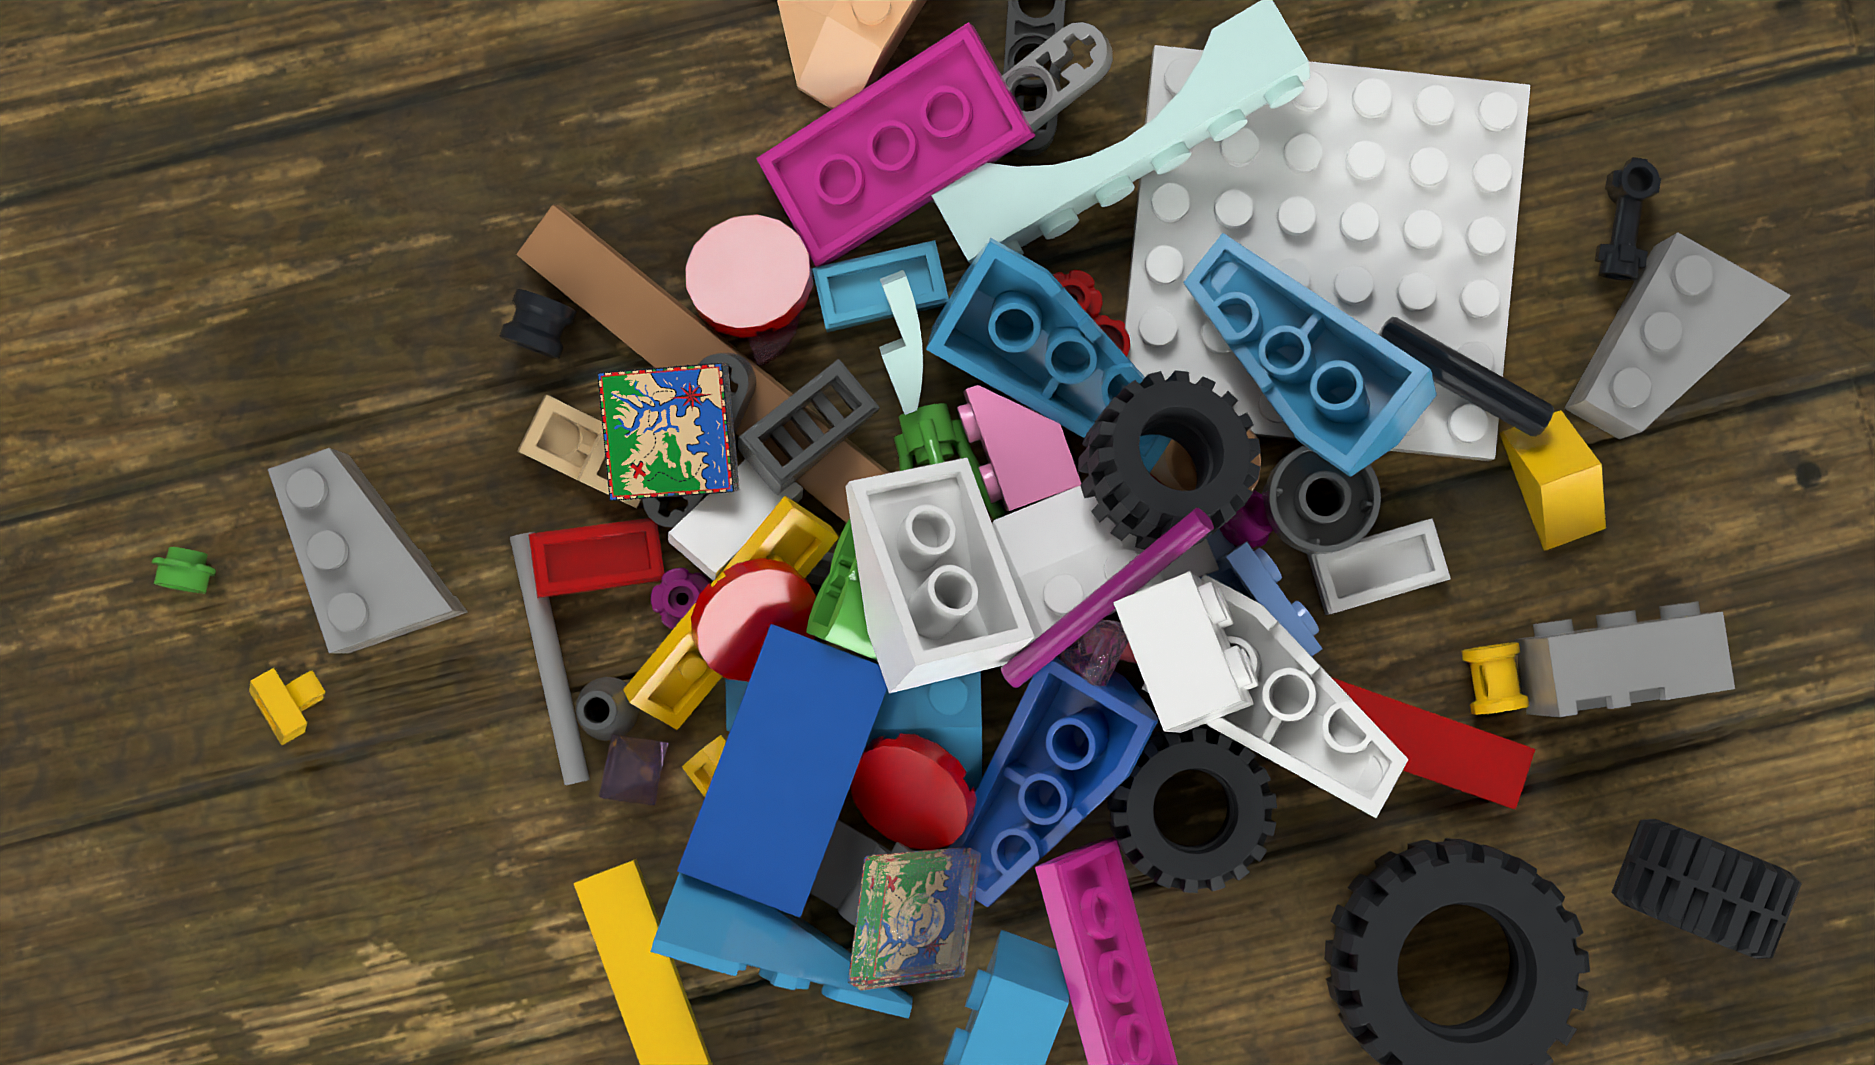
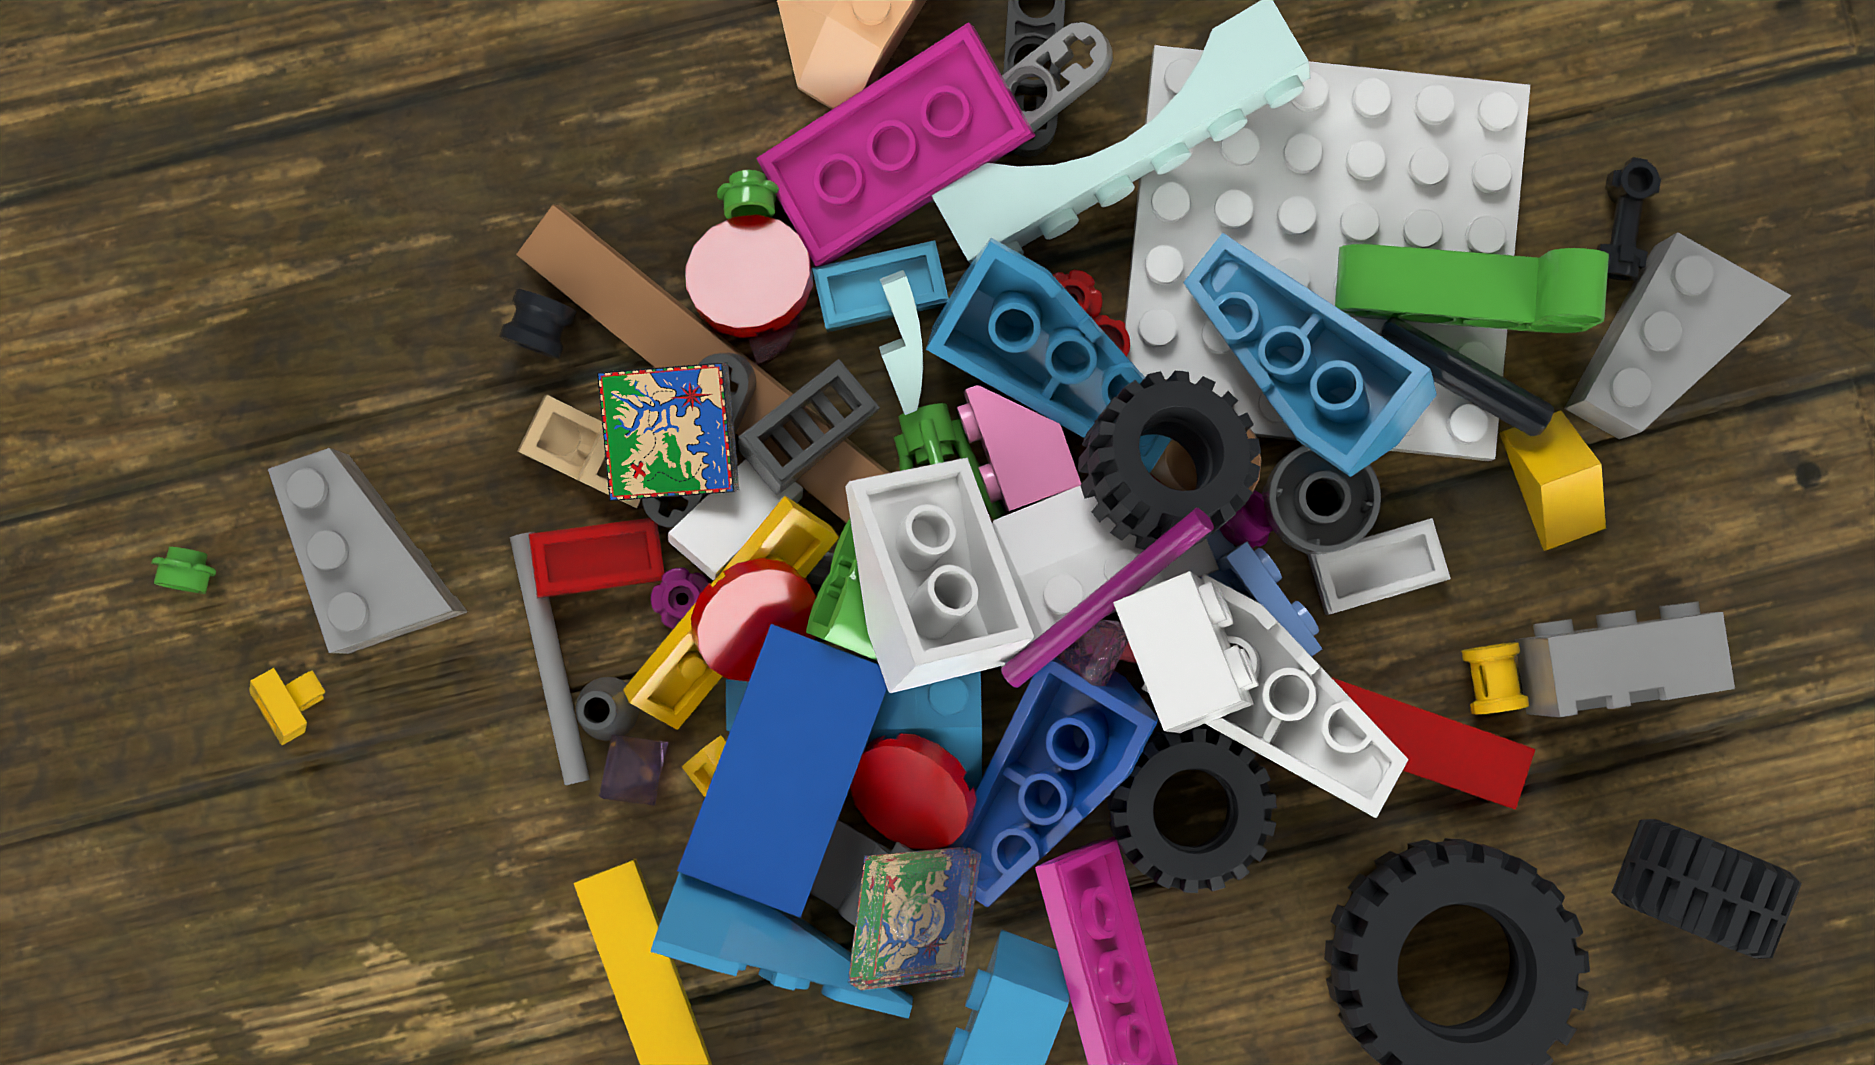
none -> bright green plate [717,170,779,219]
none -> bright green beam [1335,244,1609,333]

